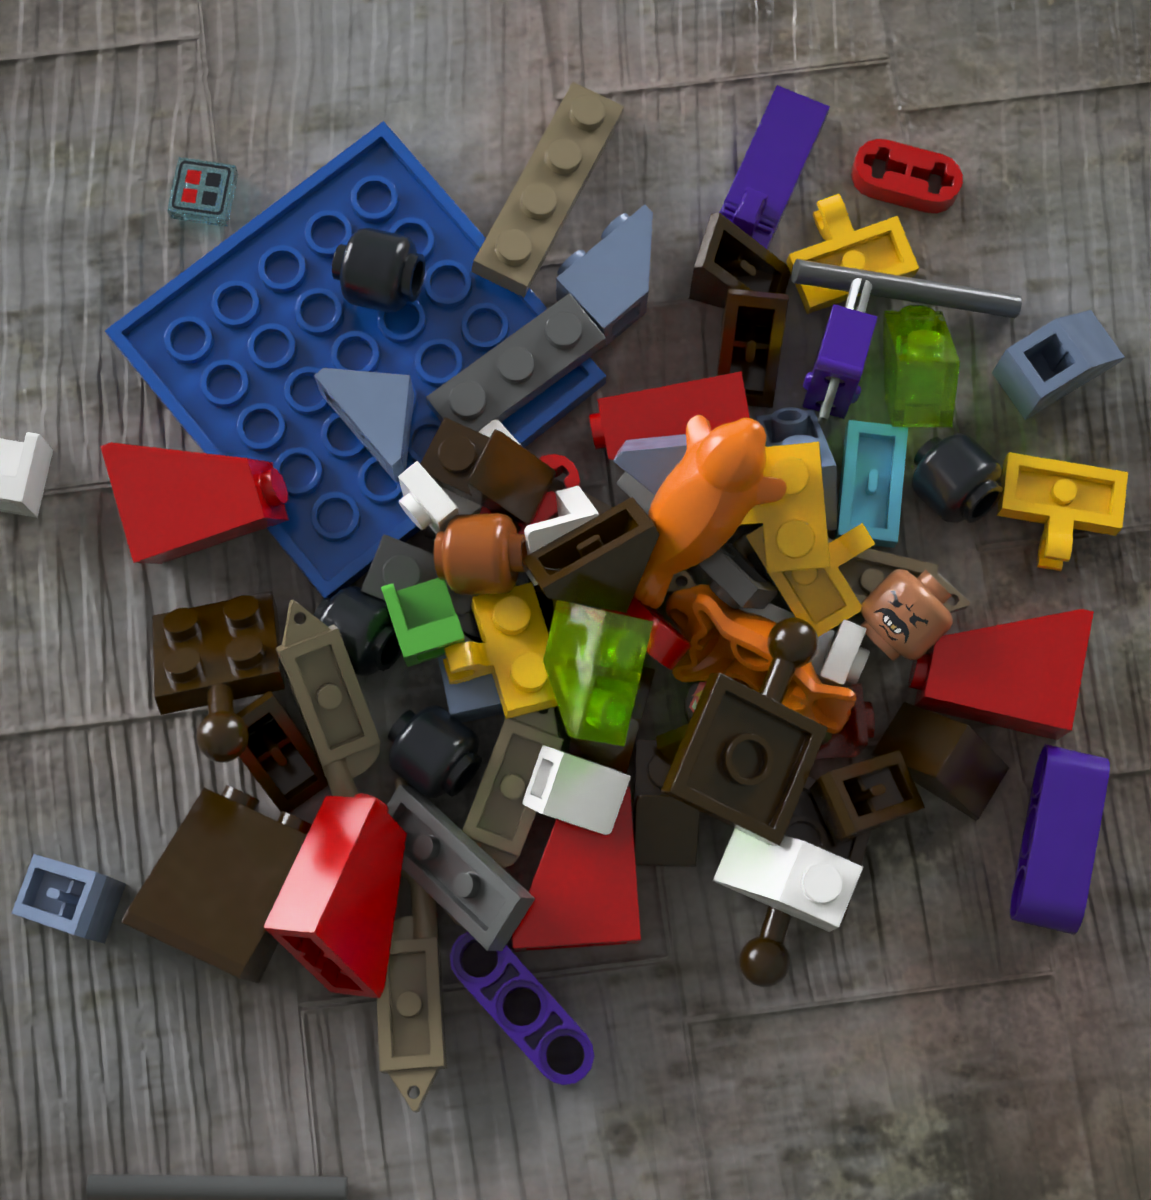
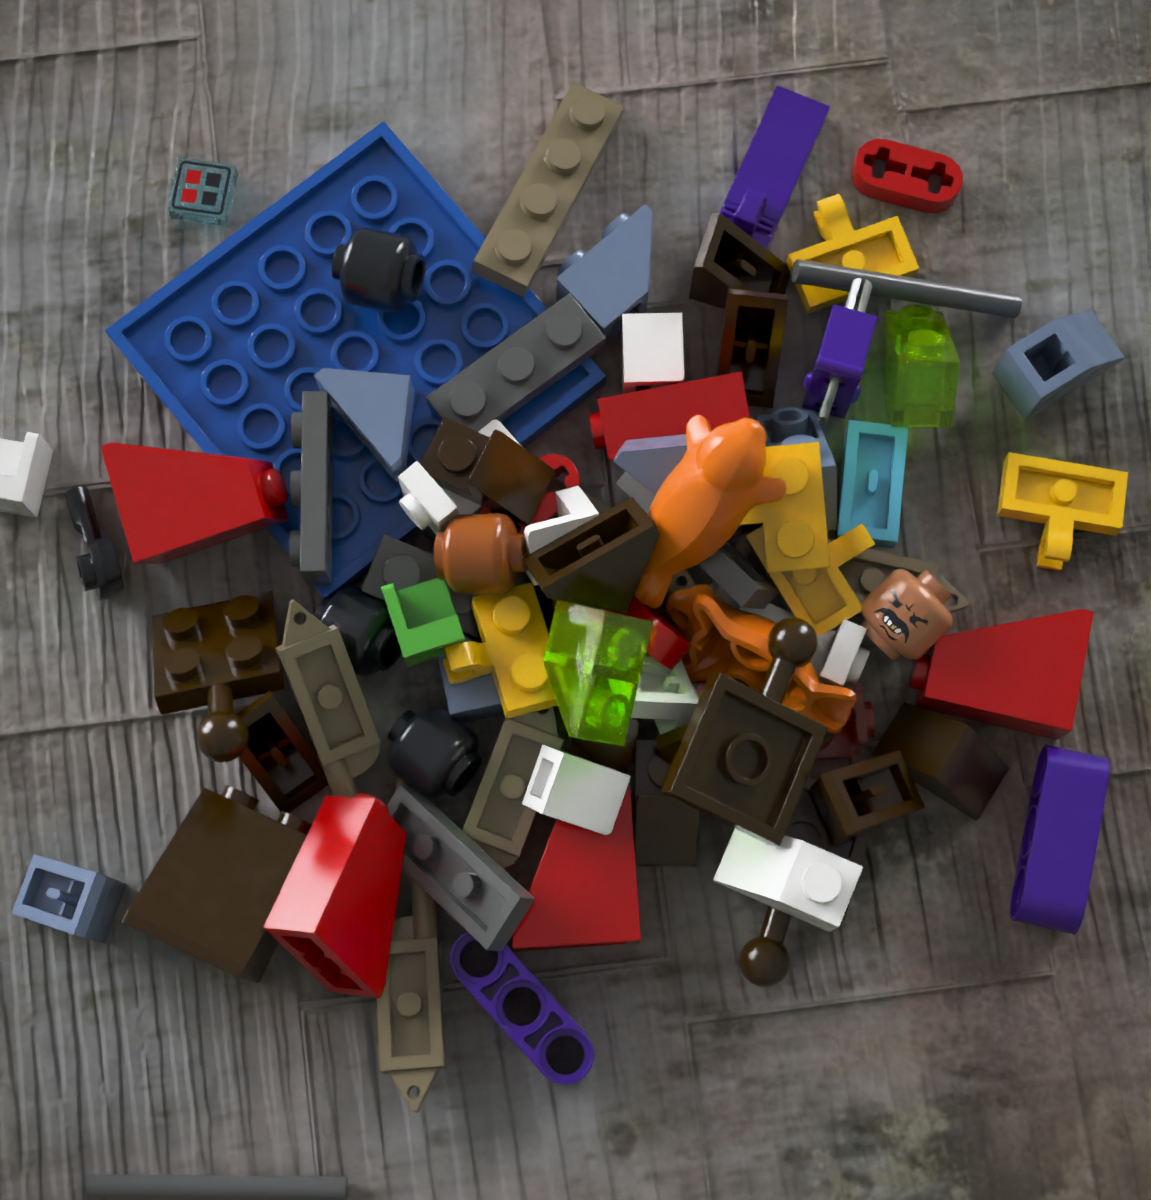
black head [912,434,1003,523] -> none
none -> black plate [65,486,123,601]
none -> dark grey plate [289,391,334,585]
none -> white bracket [606,654,698,735]
none -> white panel [621,313,684,394]

